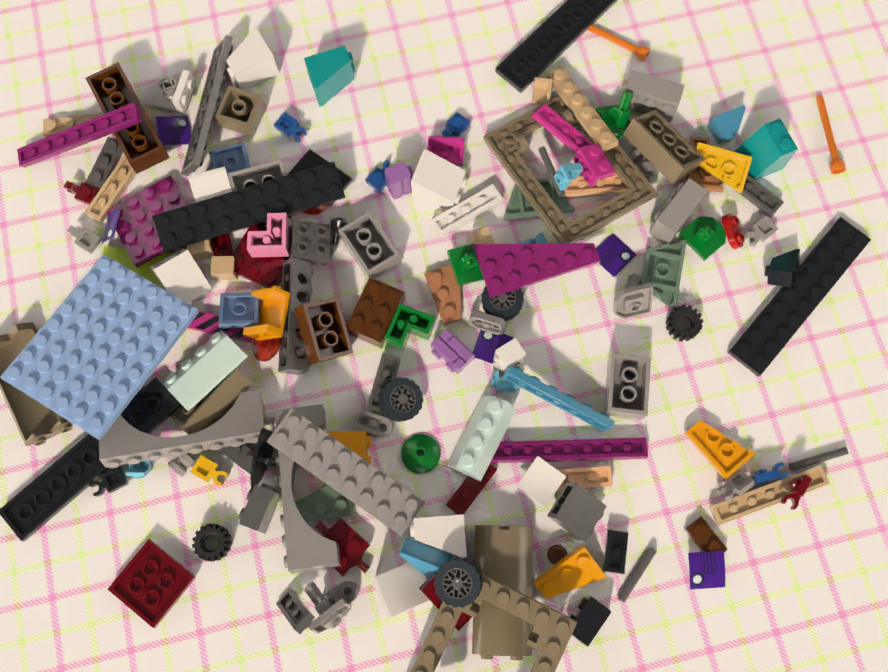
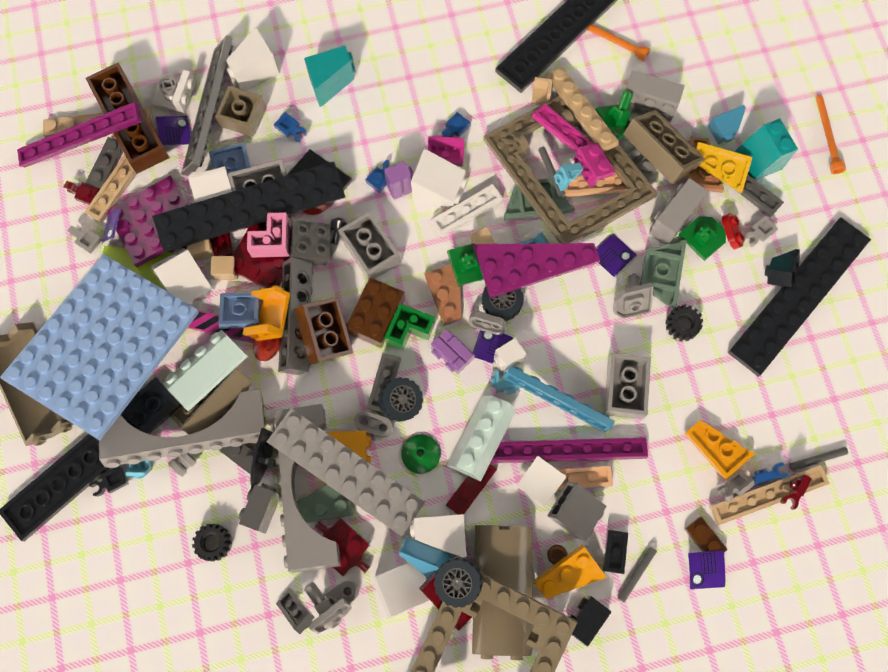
dark red plate [107,539,196,628] -> none
yellow plate [190,455,229,486] -> none

